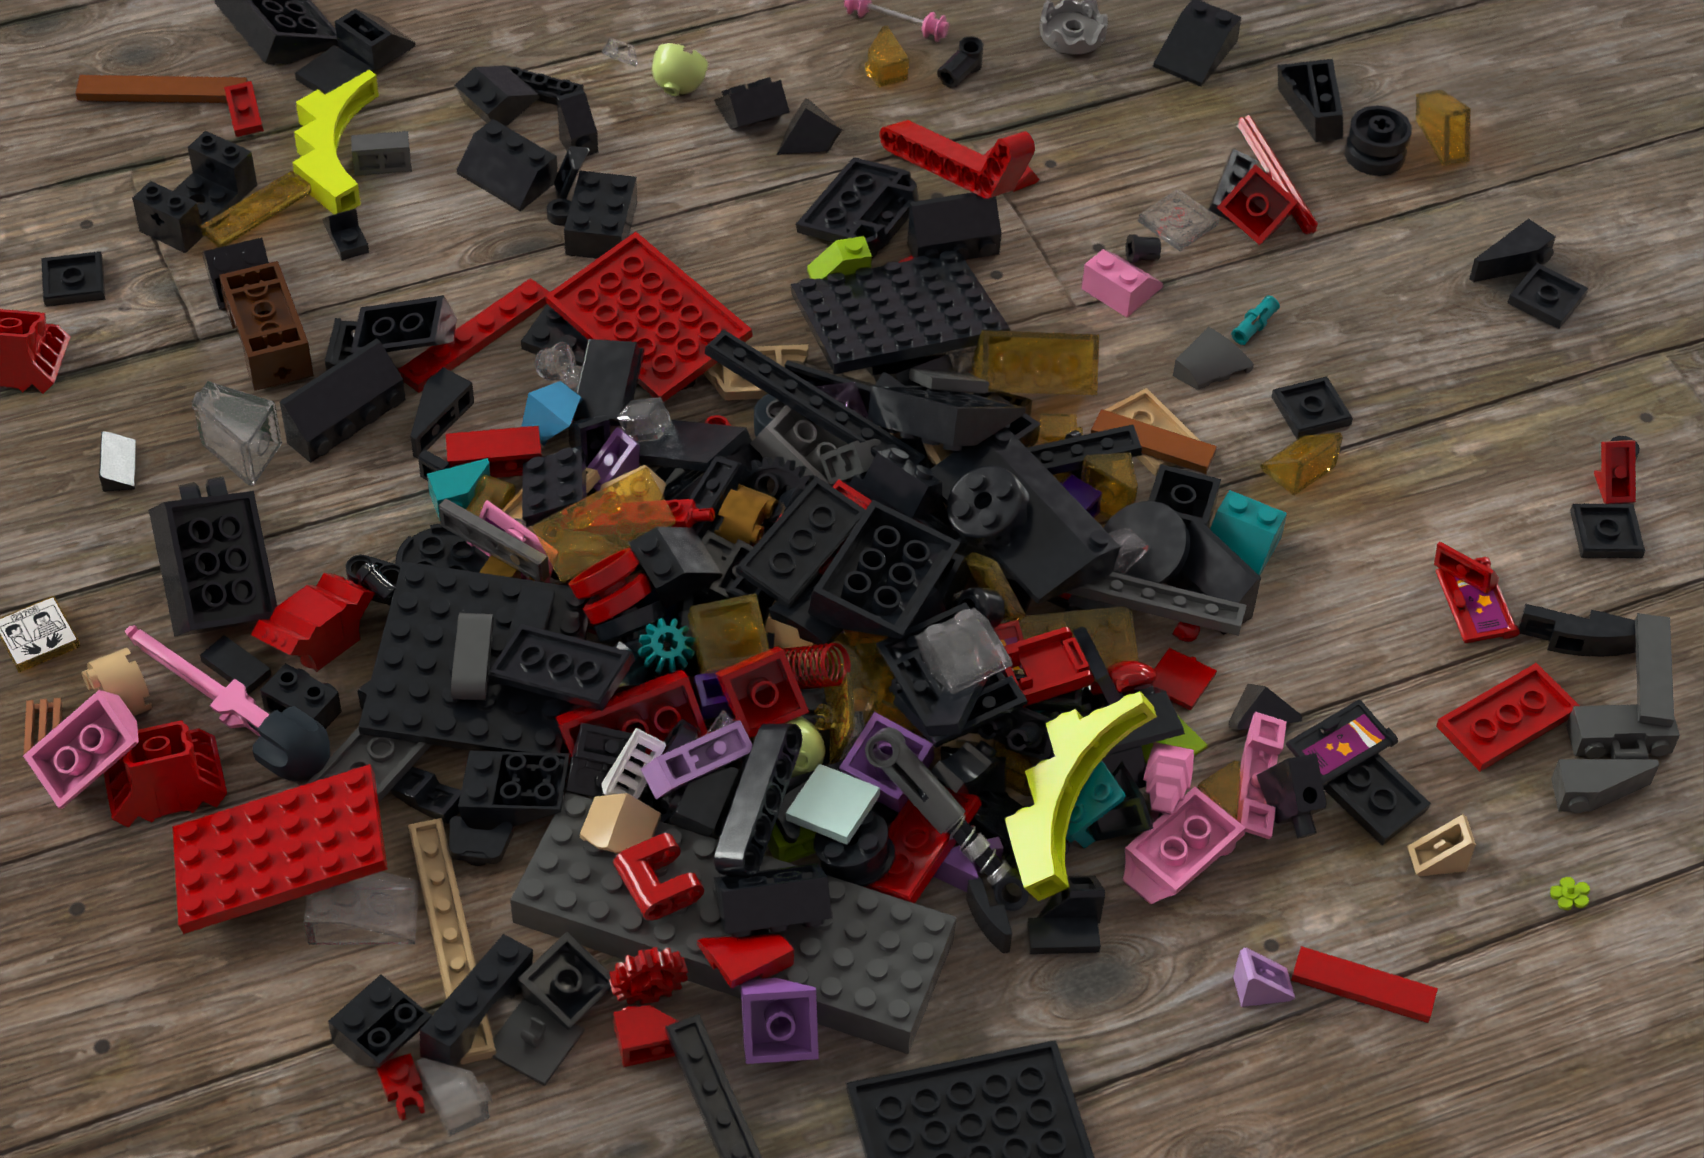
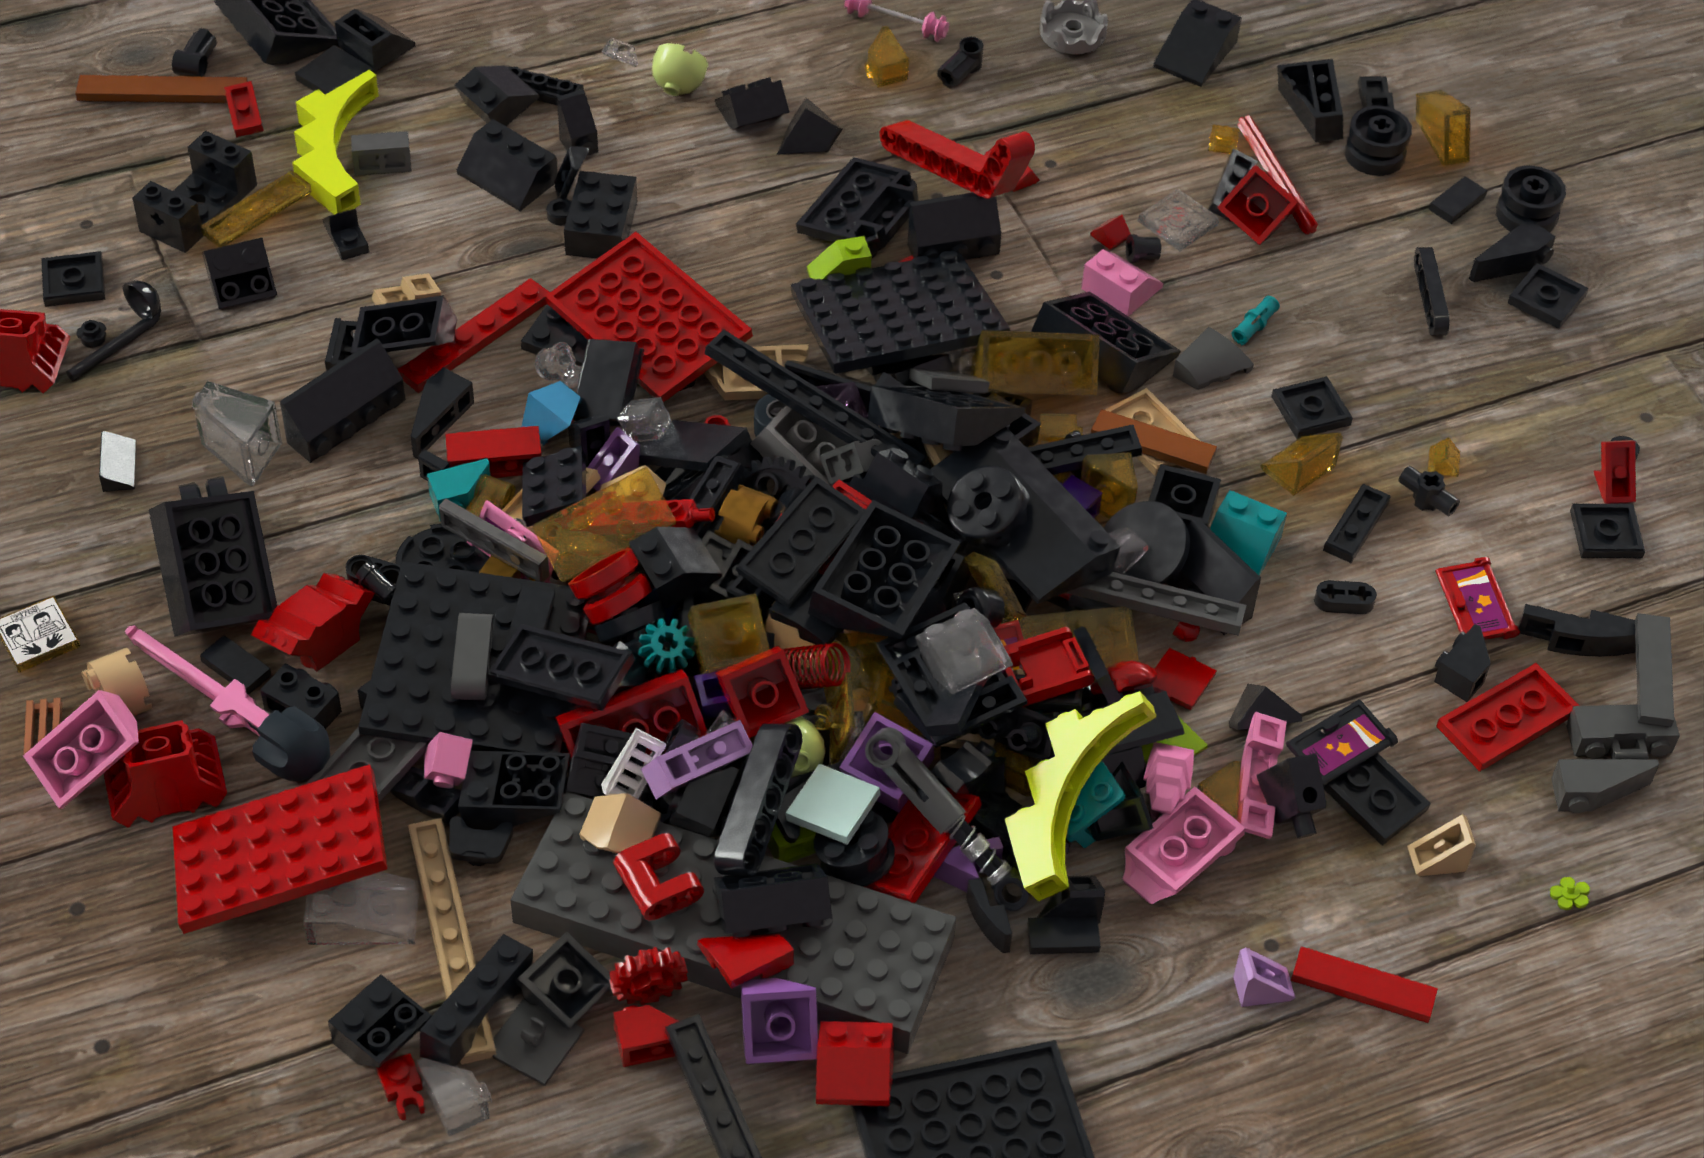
reddish brown plate [219,261,314,391] -> none
red slope [1434,541,1499,594] -> none
none -> black piece [66,280,161,381]
none -> black plate [76,320,106,348]
none -> black piece [172,28,217,77]
none -> tan slope [372,273,441,305]
none -> bright pink slope [424,732,473,788]
none -> red slope [816,1021,894,1106]
none -> black slope [1030,291,1181,394]
none -> red slope [1090,214,1131,250]
none -> clear yellow plate [1208,124,1240,154]
none -> black beam [1314,580,1377,614]
none -> black tile [1323,484,1391,563]
none -> black slope [1358,76,1394,109]
none -> black axle [1398,465,1460,516]
none -> black beam [1414,247,1450,336]
none -> clear yellow slope [1427,437,1460,477]
none -> black tile [1429,176,1487,224]
none -> black slope [1434,624,1491,702]
none -> black wheel [1496,165,1566,232]

